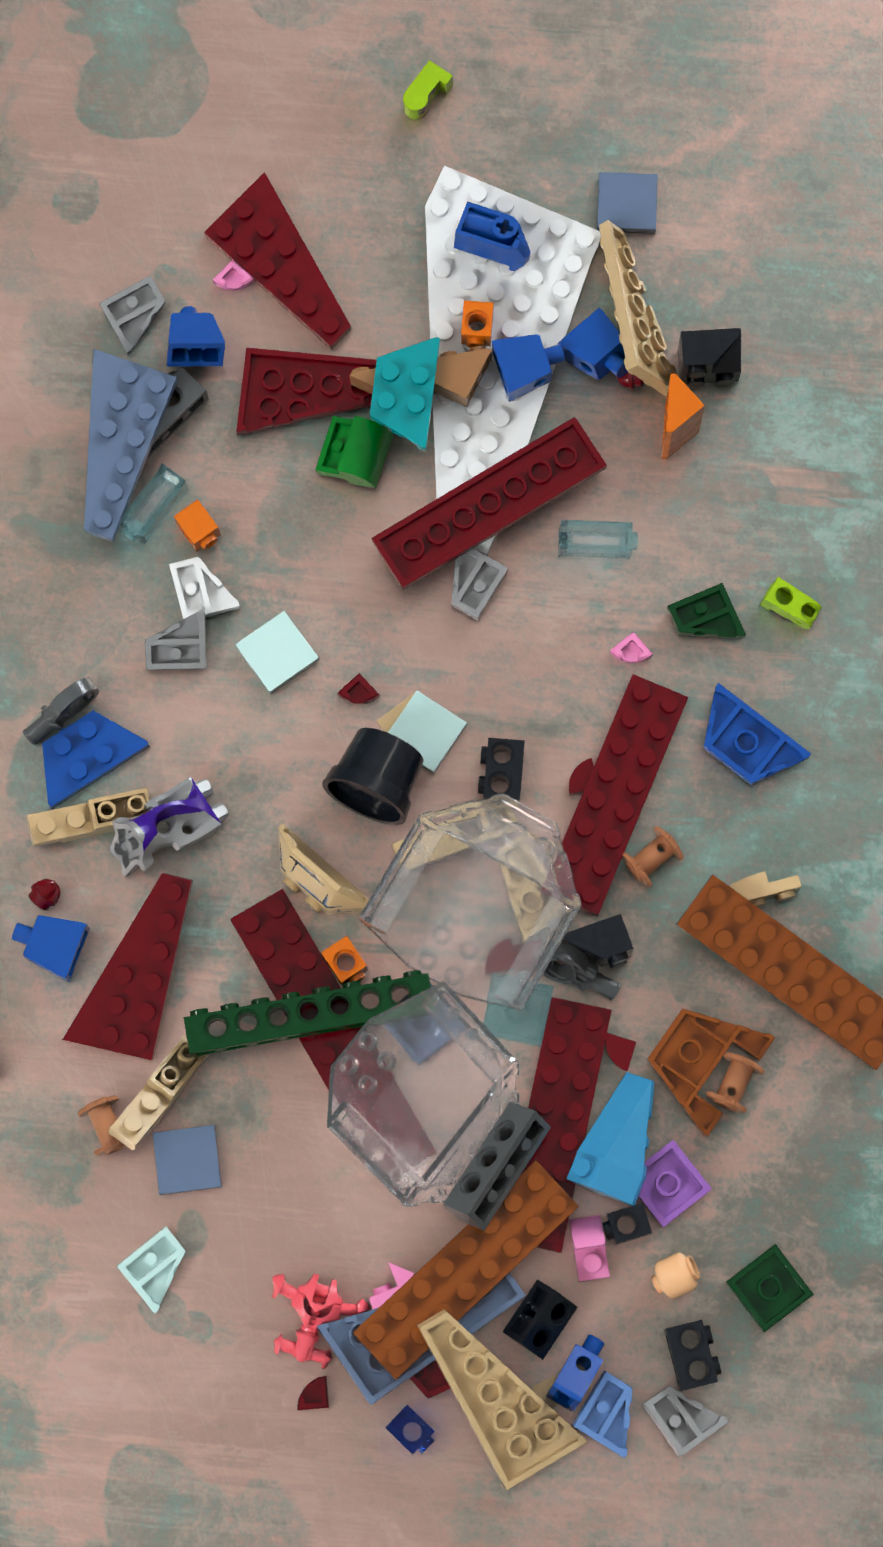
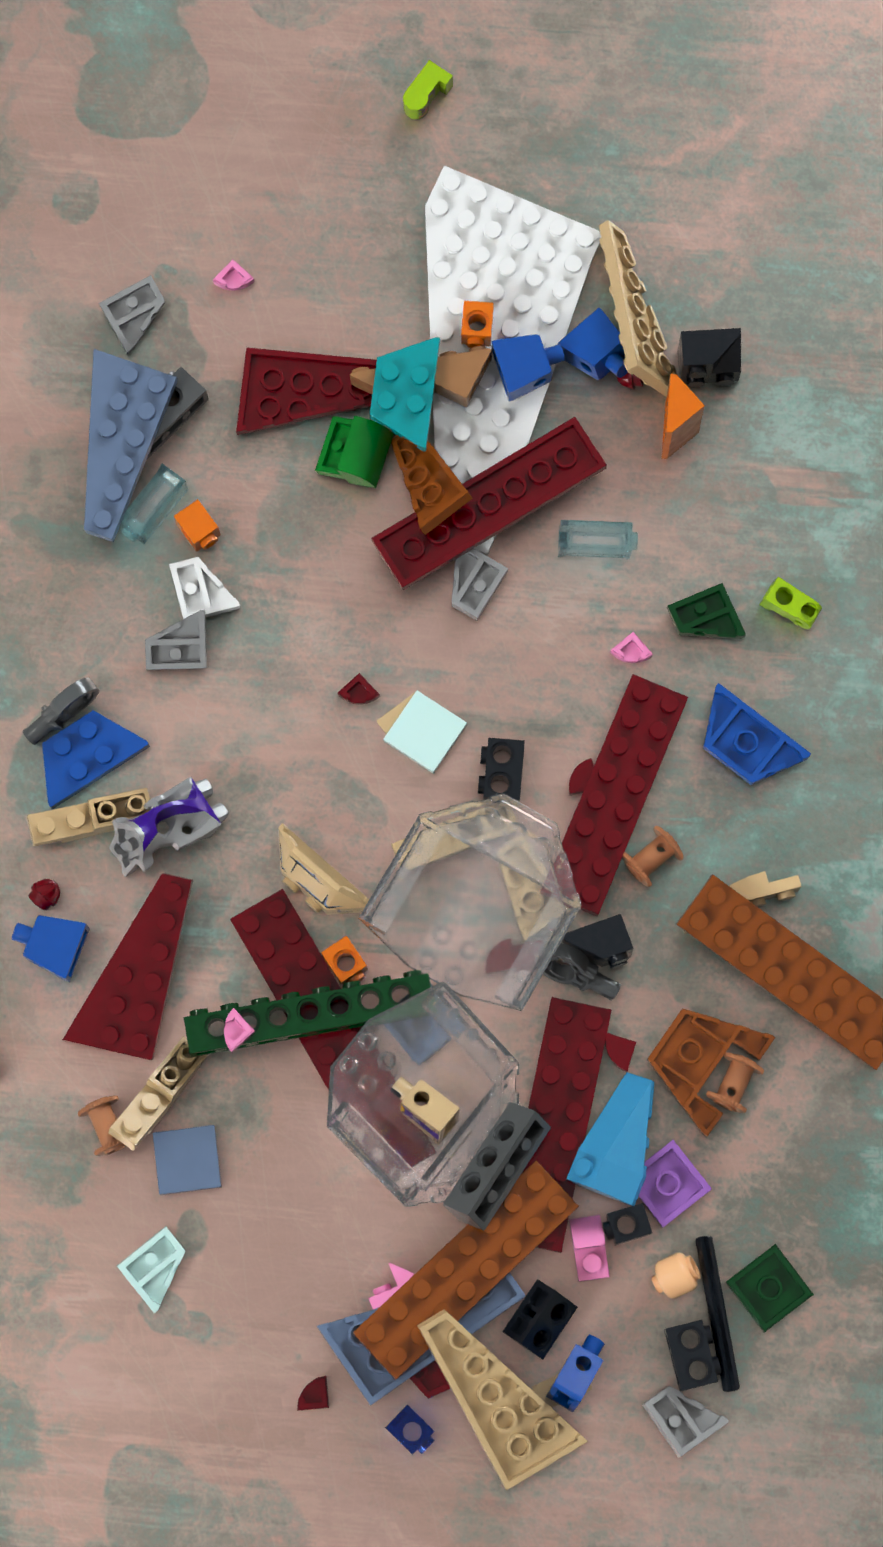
blue torso [166,306,225,367] -> none
dark red wing [204,172,351,350] -> none
light aqua tile [235,611,319,694] -> none
coral piece [271,1273,370,1369] -> none
black piece [322,728,424,825] -> none
blue piece [454,201,531,271] -> none
clear light blue tile [481,974,554,1047] -> none
medium blue wing [572,1371,633,1458] -> none
sand blue tile [597,172,658,233] -> none
none -> bright pink tile [224,1008,255,1053]
none -> tan torso [390,1076,460,1145]
none -> dark orange wing [391,435,473,535]
none -> black axle [695,1235,740,1392]

